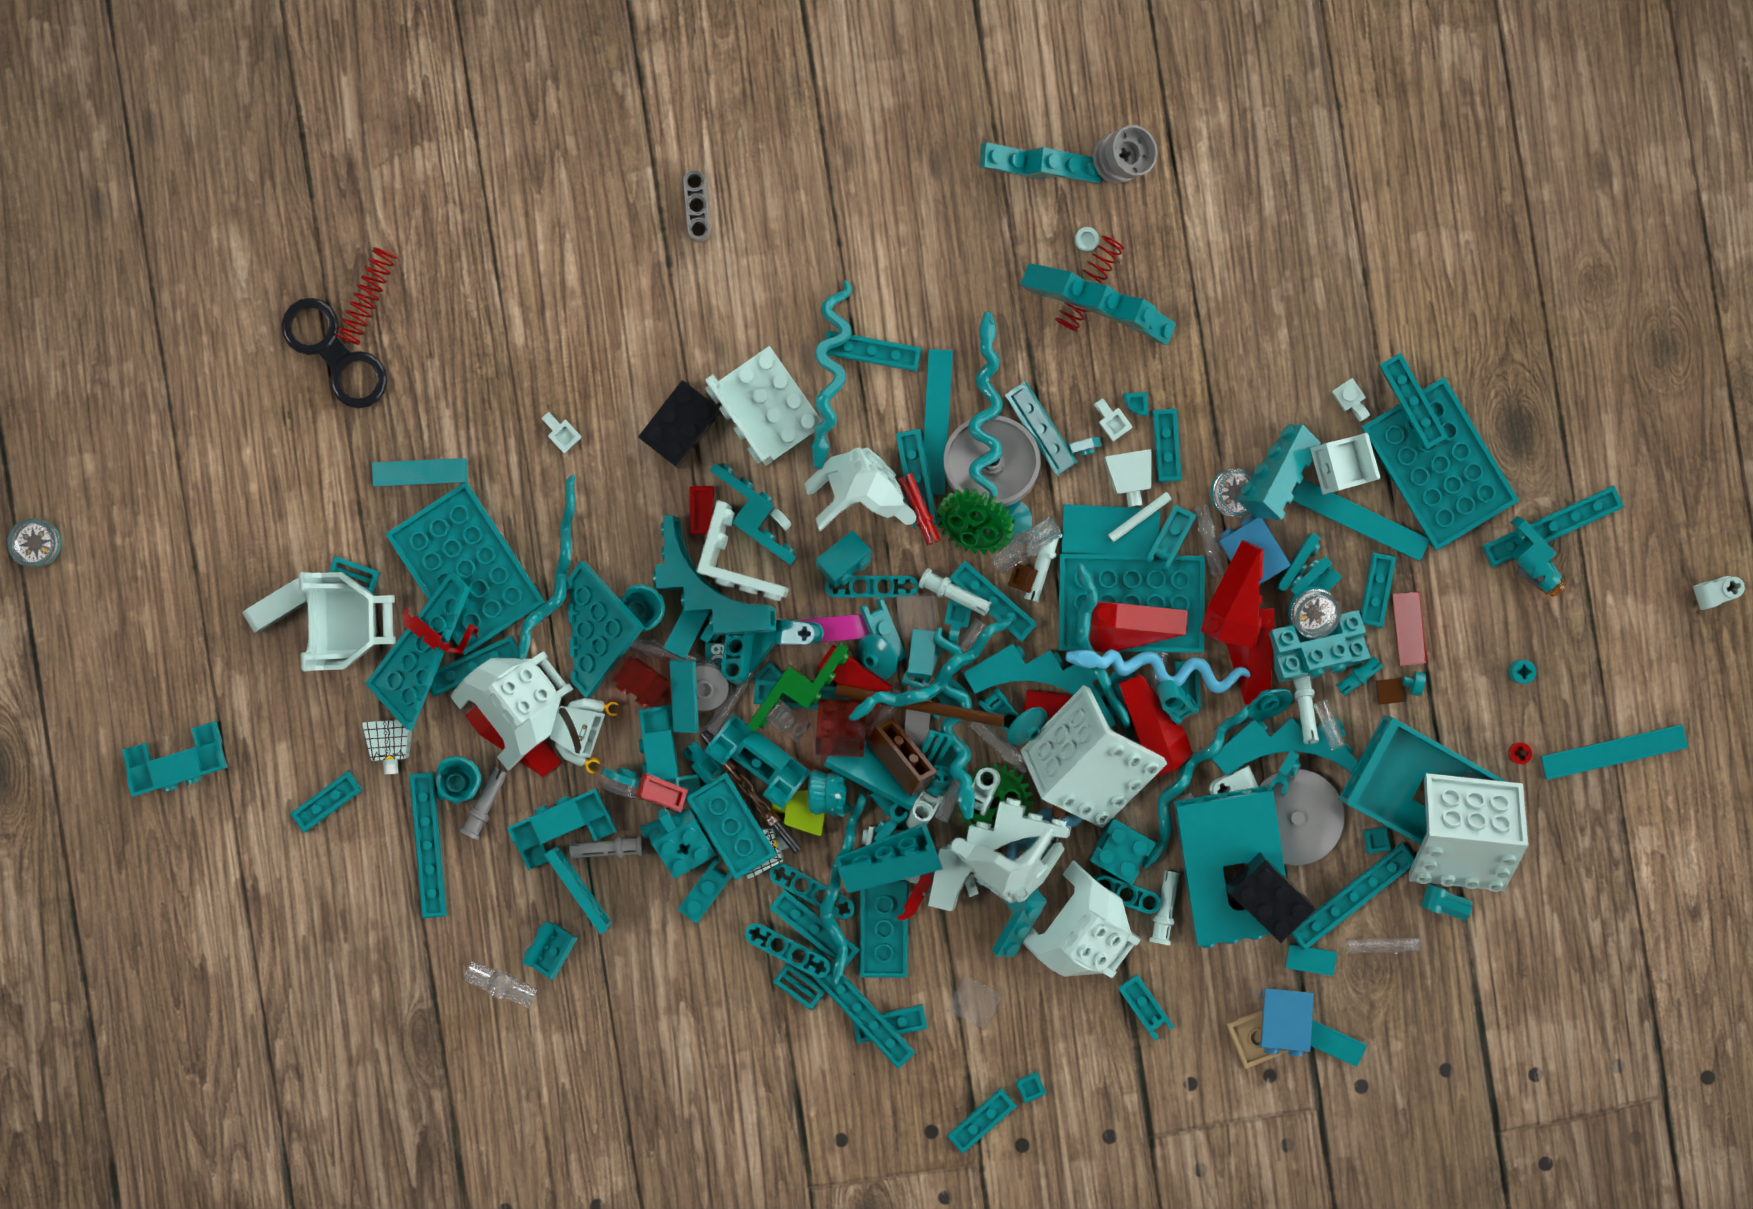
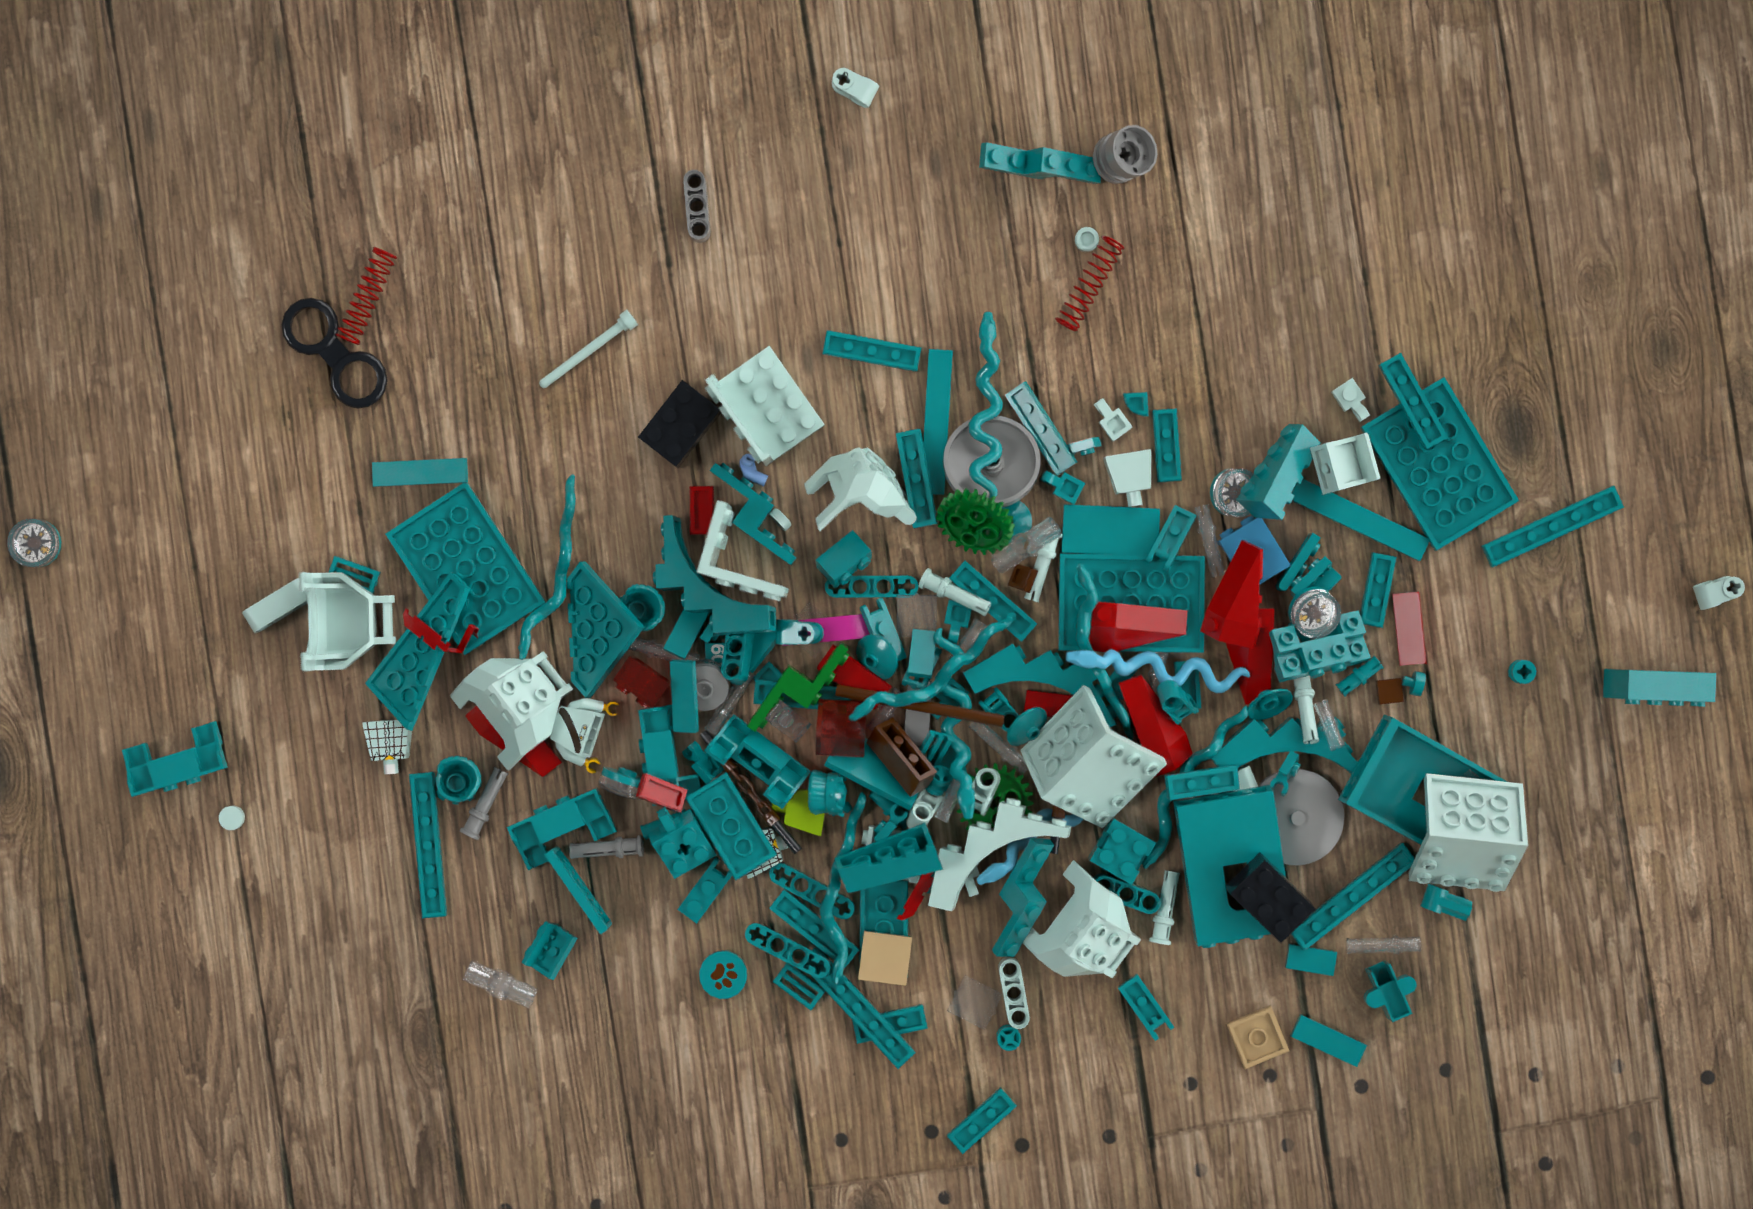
teal tile [290,770,364,833] -> none
teal tile [430,635,519,697] -> none
light aqua plate [542,412,583,454] -> none
teal animal [812,280,852,469] -> none
red pin [898,473,941,546] -> none
light aqua piece [952,826,1064,903] -> none
teal tile [1015,1071,1047,1103] -> none
teal arch [1020,263,1176,346] -> none
light aqua bar [1108,492,1172,543] -> none
dark azure panel [1258,988,1314,1057] -> none
teal tile [1362,826,1391,854] -> none
red bush [1508,742,1532,764] -> none
teal plate [1510,516,1566,597] -> none
teal tile [1540,724,1688,780] -> none
none -> light aqua tile [219,806,245,830]
none -> light aqua piece [539,309,638,388]
none -> teal tile [699,950,747,999]
none -> light blue arm [739,454,768,486]
none -> light aqua piece [832,68,879,108]
none -> tan tile [858,931,912,986]
none -> teal wheel [996,1024,1021,1051]
none -> light aqua beam [998,957,1030,1029]
none -> teal plate [1040,471,1085,505]
none -> teal plate [1164,765,1240,800]
none -> teal piece [1363,960,1417,1022]
none -> teal wedge [1603,669,1716,707]

